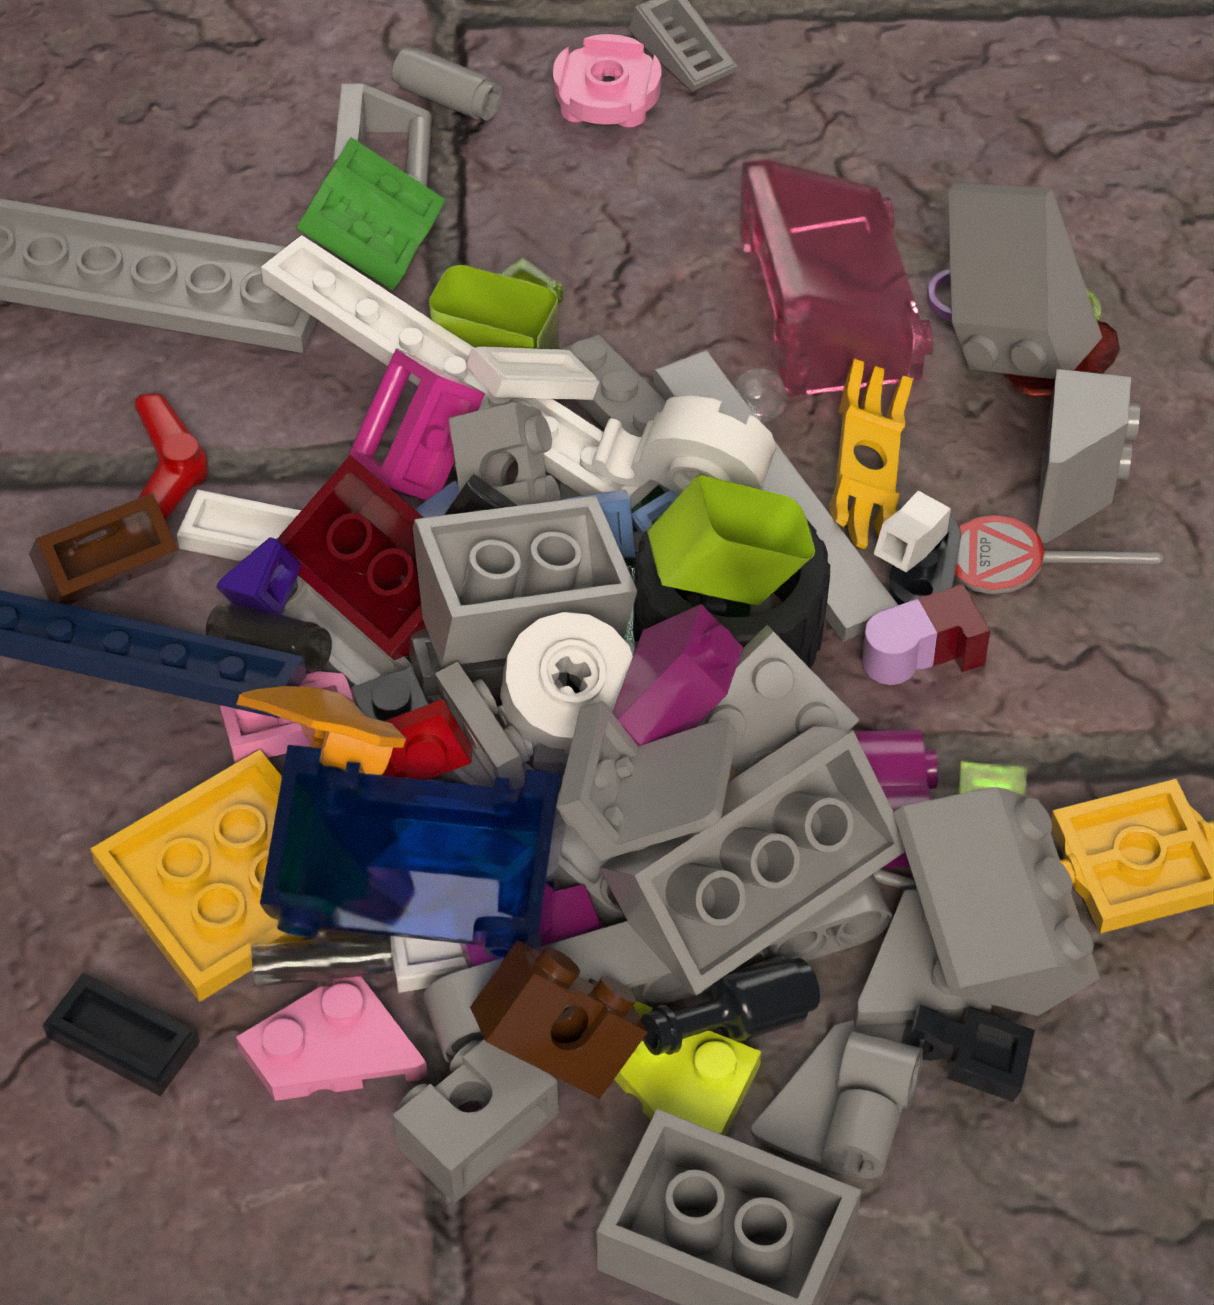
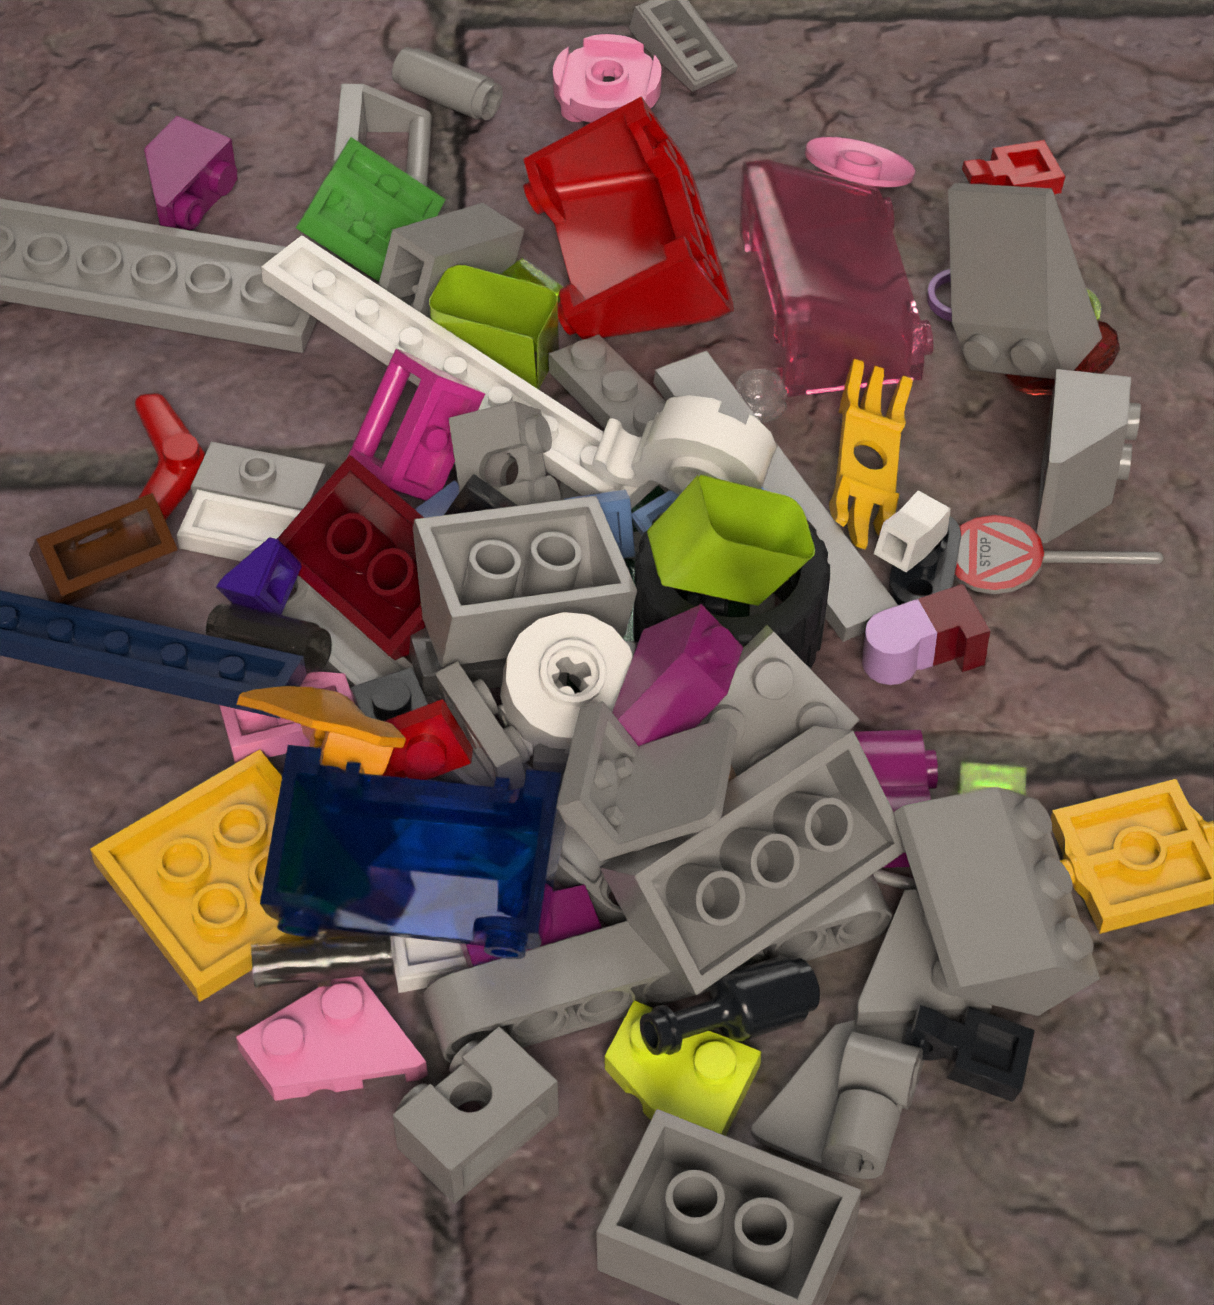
black tile [43,973,200,1097] -> none
white tile [466,347,599,400] -> none
reddish brown brick [470,940,648,1099] -> none
none -> magenta slope [144,116,238,230]
none -> light grey plate [191,441,327,510]
none -> light grey slope [378,203,525,319]
none -> red windscreen [523,96,734,340]
none -> bright pink dish [805,137,915,196]
none -> red plate [962,140,1065,195]

